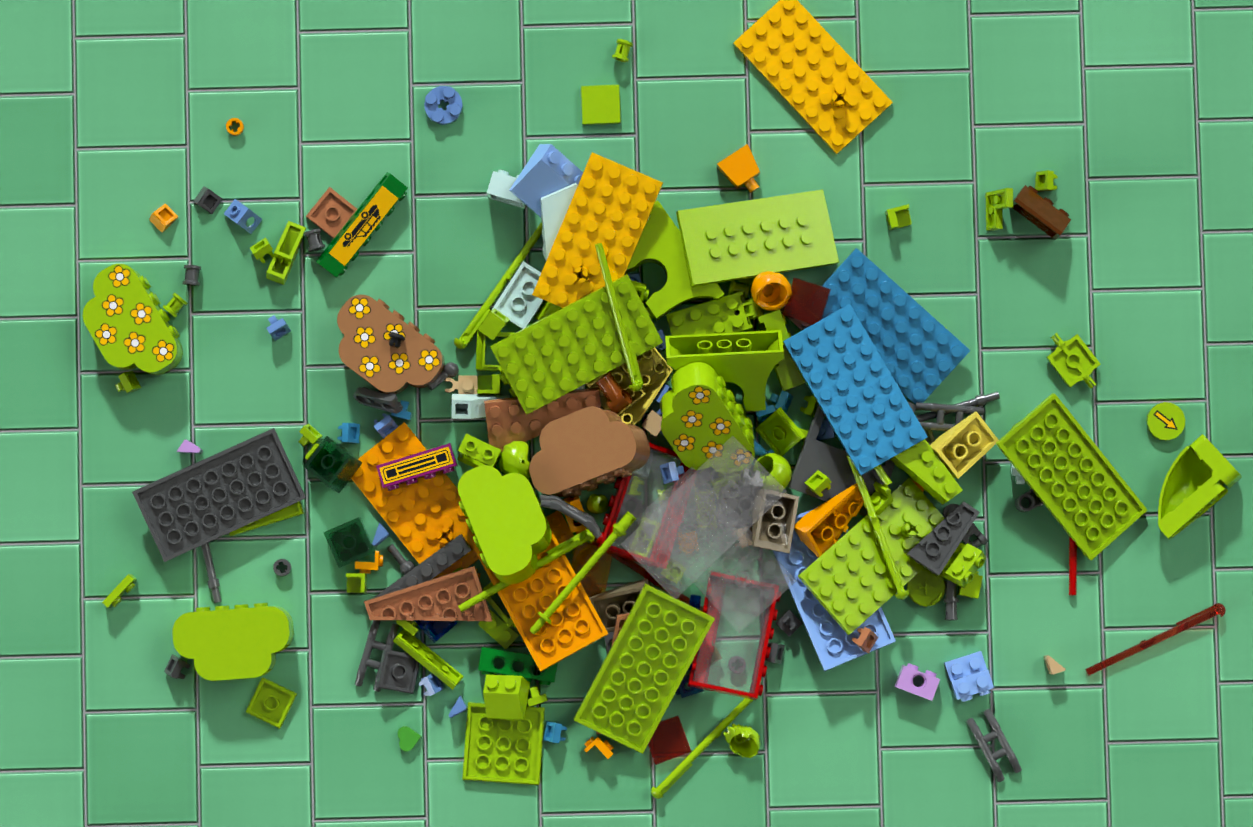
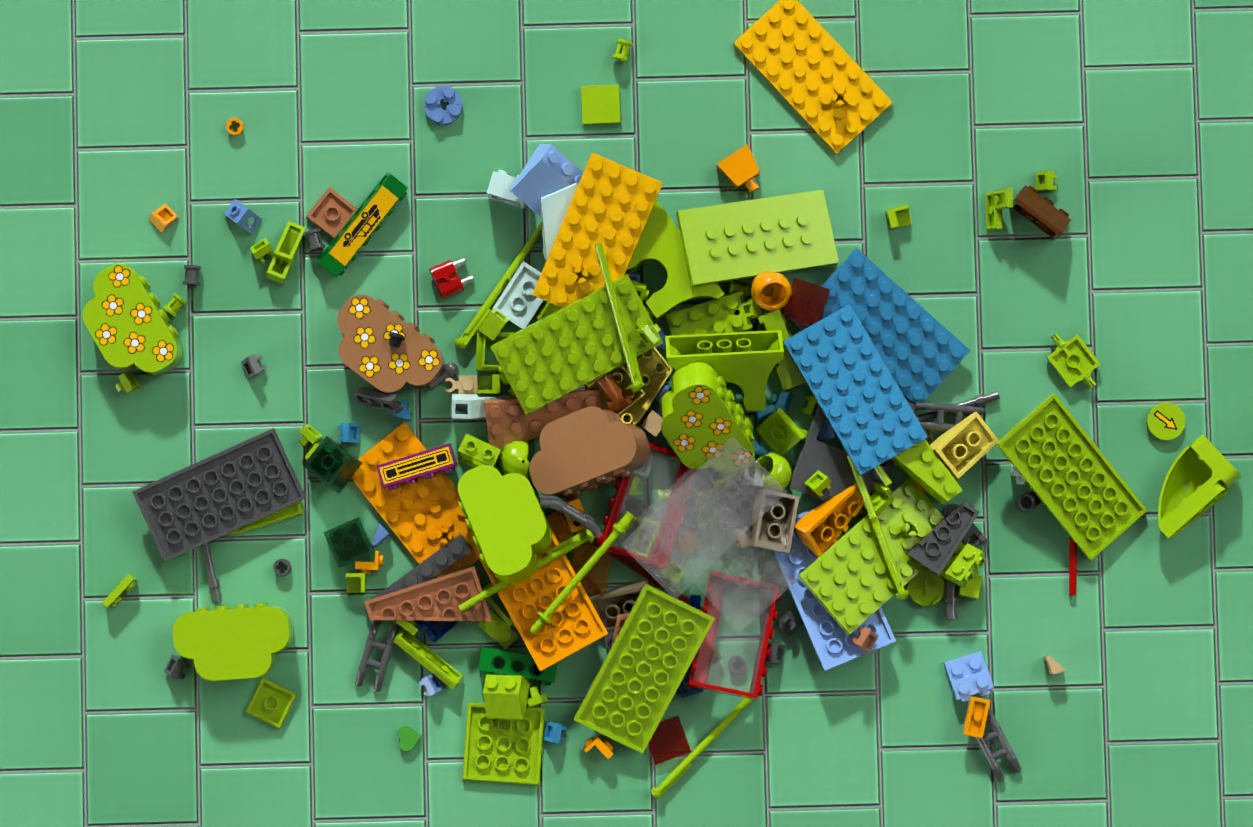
lavender slope [177,440,203,453] -> none
dark grey slope [193,186,222,214] -> none
medium blue tile [266,315,291,341] -> none
medium blue tile [374,413,398,439] -> none
dark grey tile [376,649,420,694] -> none
dark grey bar [387,544,415,575] -> none
medium blue slope [449,695,468,718] -> none
lime piece [587,494,609,514] -> none
medium blue tile [660,461,685,484] -> none
lime hair [723,723,760,758] -> none
lavender brick [894,663,940,701] -> none
clear red bar [1085,603,1226,676] -> none
none -> dark grey tile [241,354,267,379]
none -> red piece [429,258,474,299]
none -> lime tile [635,324,661,346]
none -> light orange plate [962,696,991,738]

